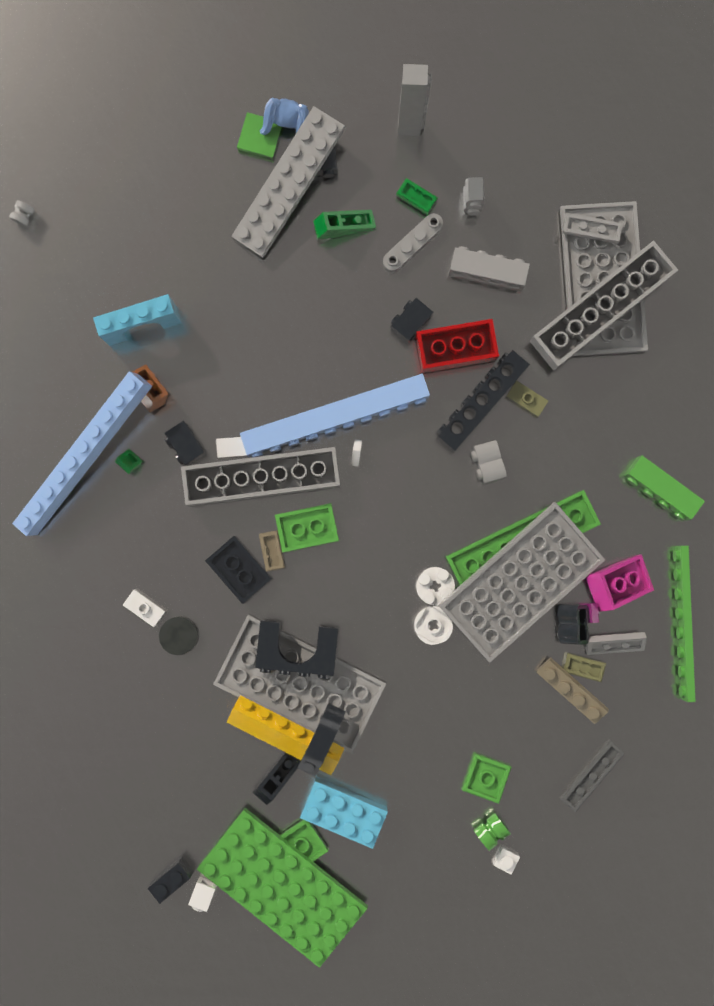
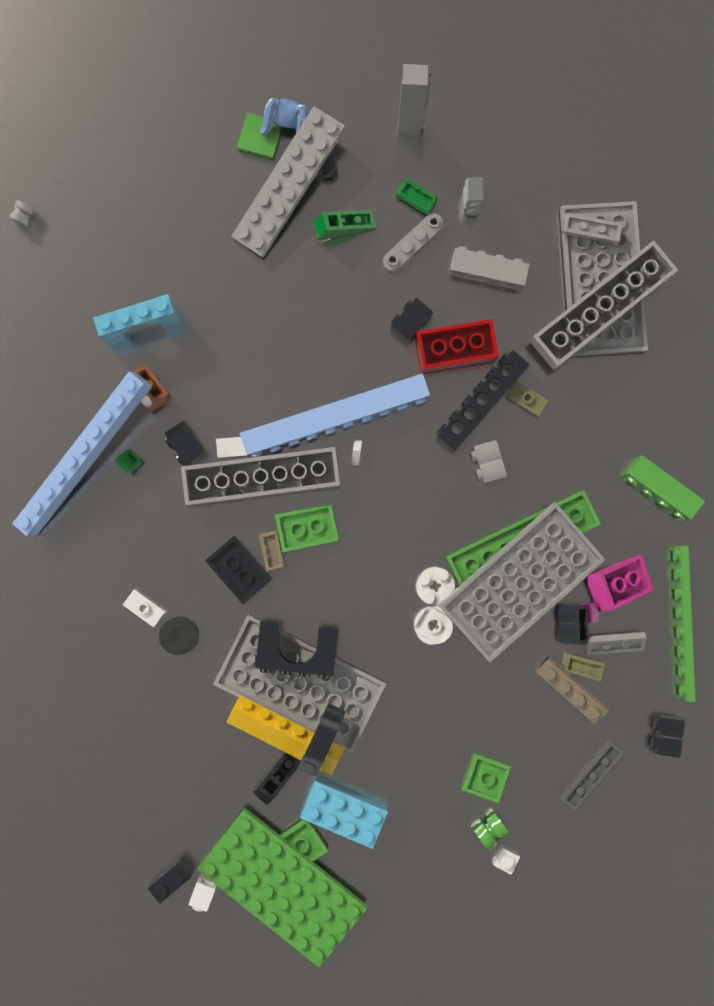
none -> black brick [650,714,685,758]

